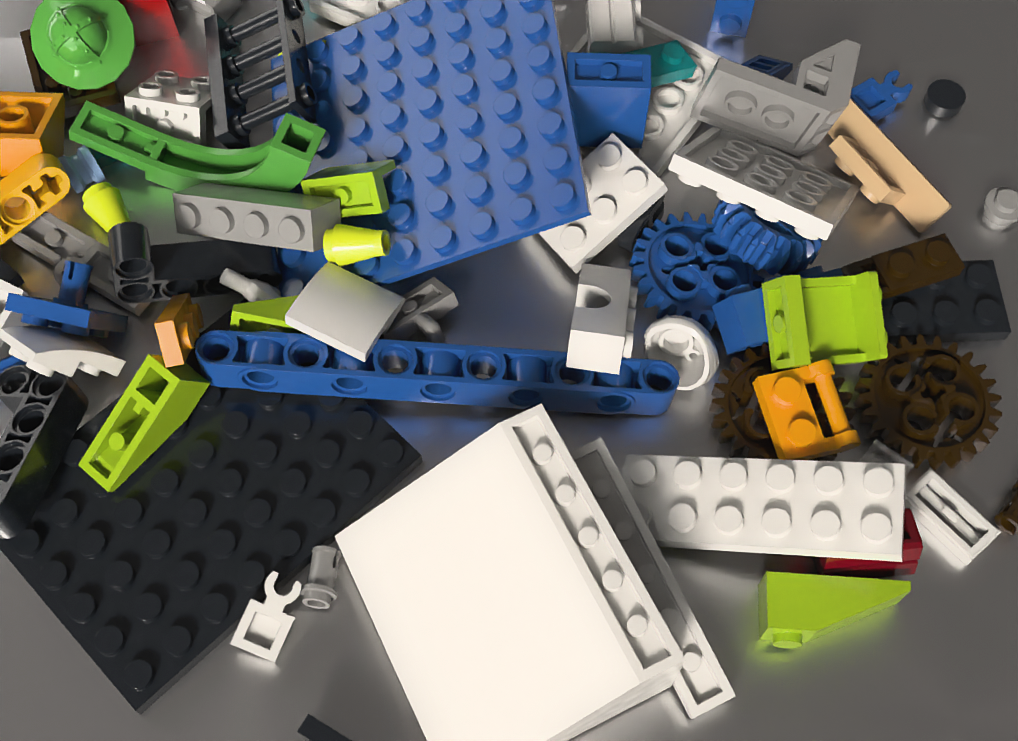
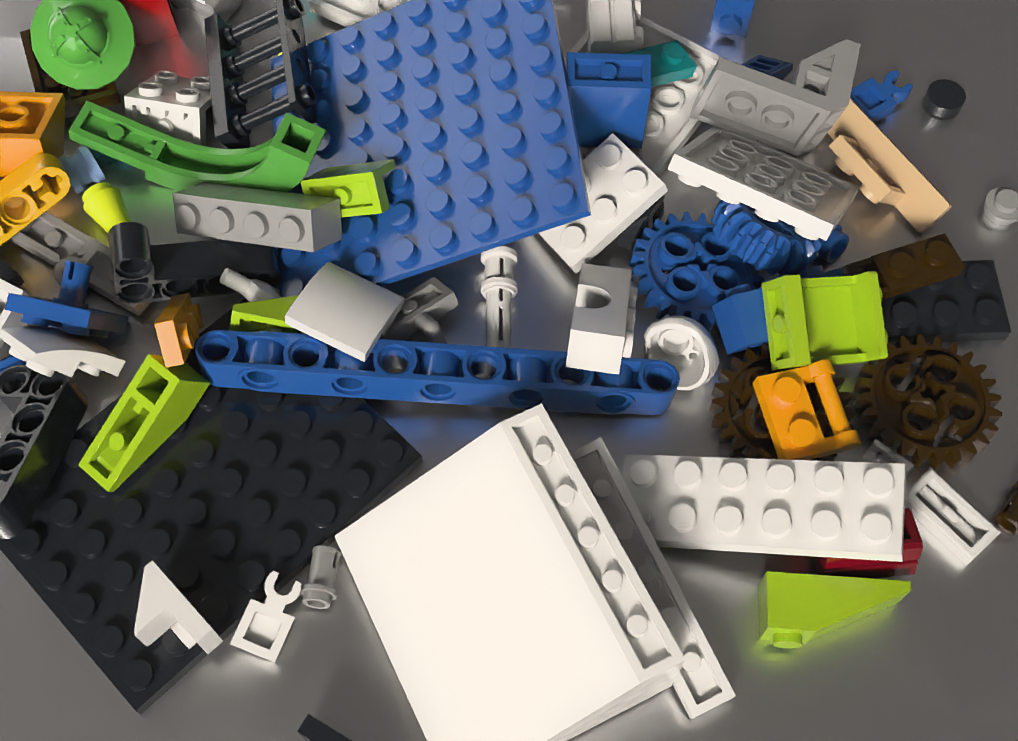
neon yellow cone [323,224,391,267] -> none
none -> white slope [134,560,223,654]
none -> white pin [481,246,517,348]
none -> blue plate [816,225,849,263]

